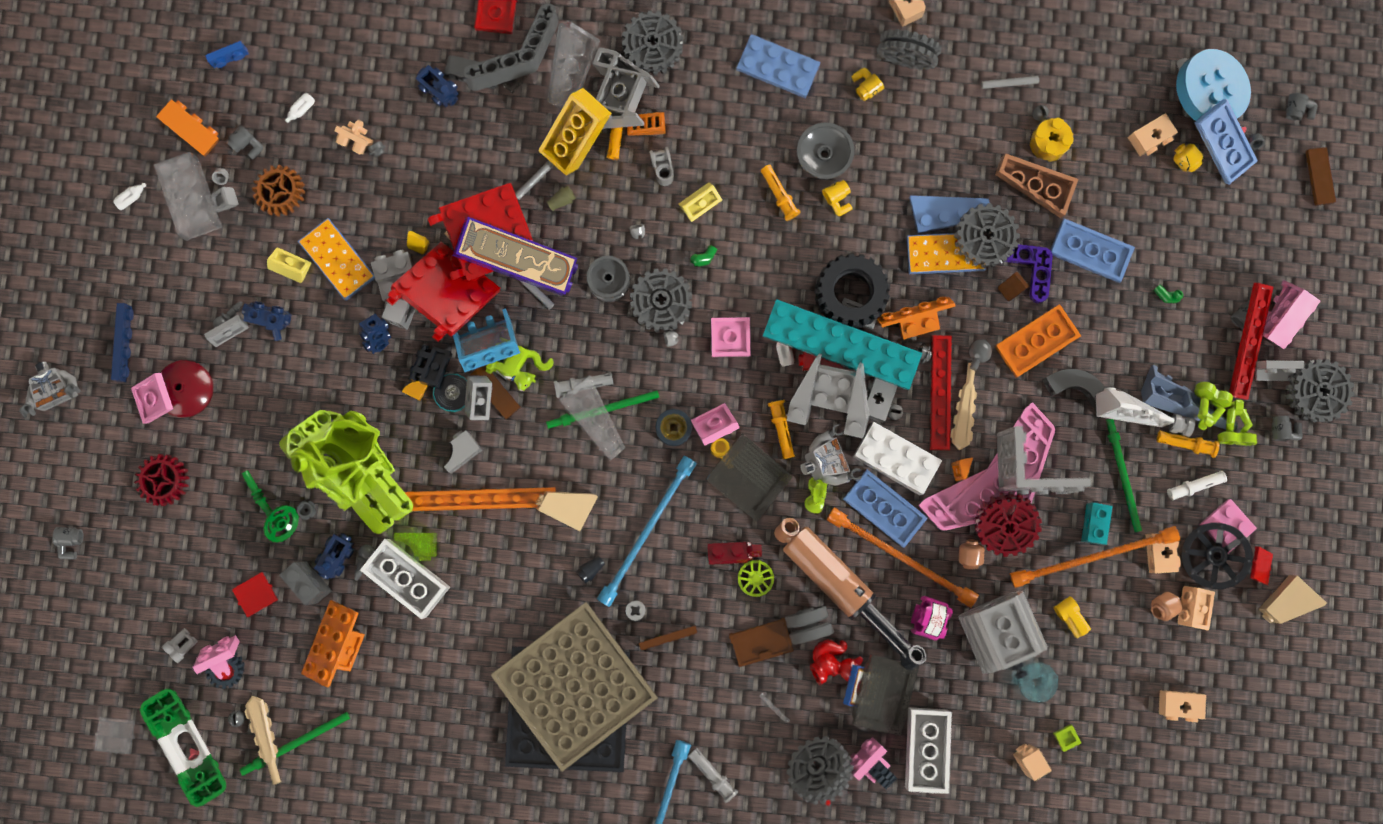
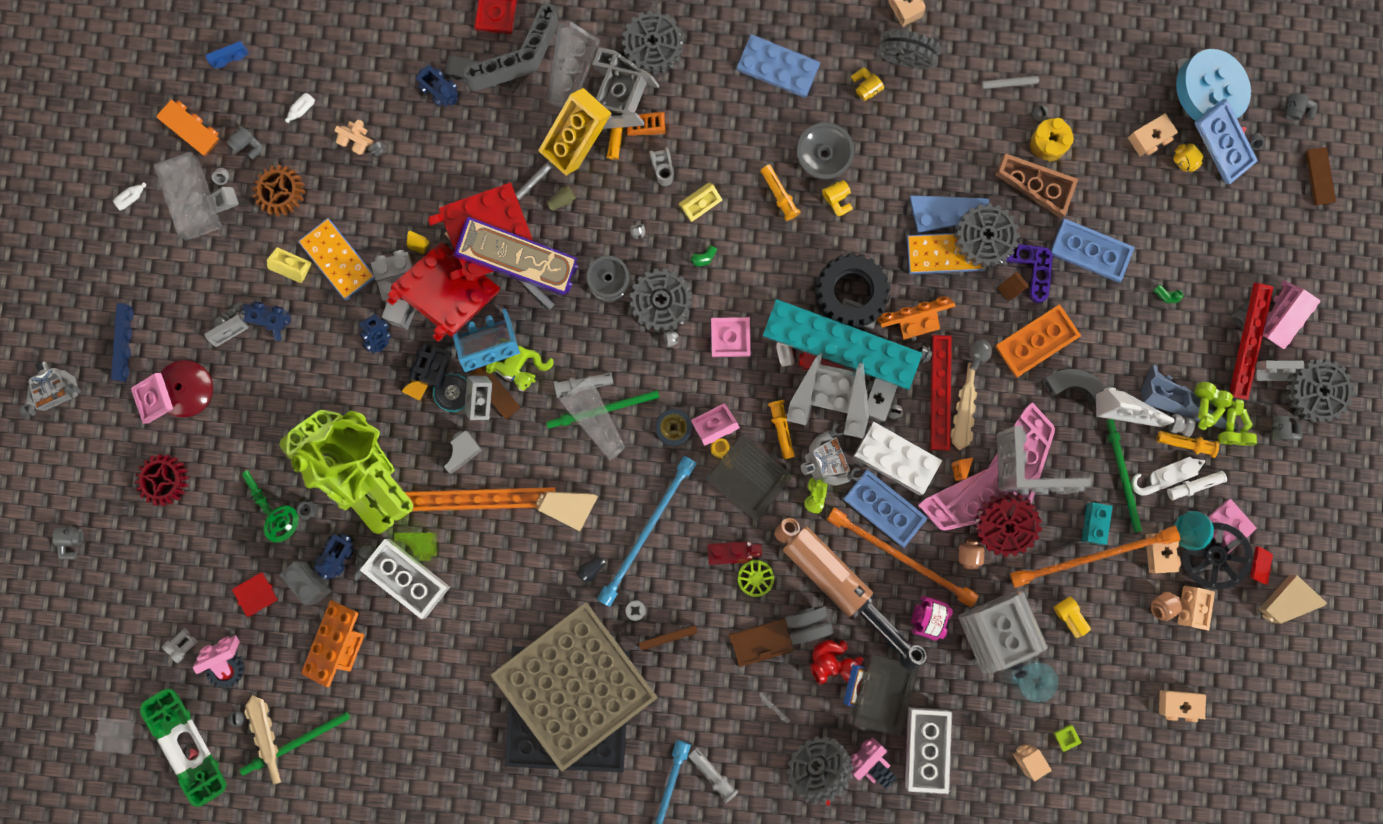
none -> white plate [1131,457,1205,496]
none -> teal tile [1174,511,1214,550]

